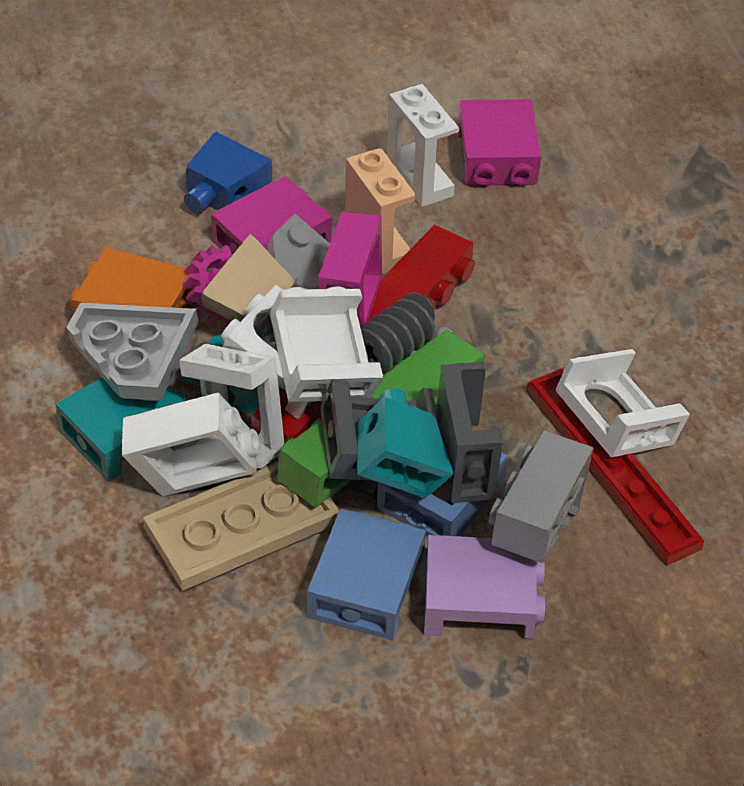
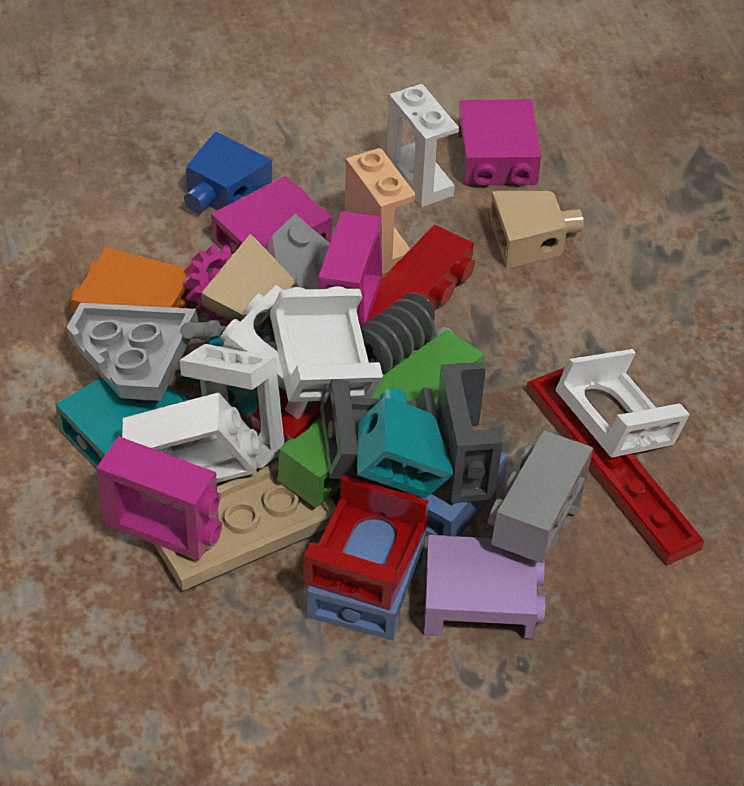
none -> dark pink window [96,436,222,561]
none -> light grey piece [181,320,227,340]
none -> red panel [304,475,429,611]
none -> tan torso [490,191,584,268]

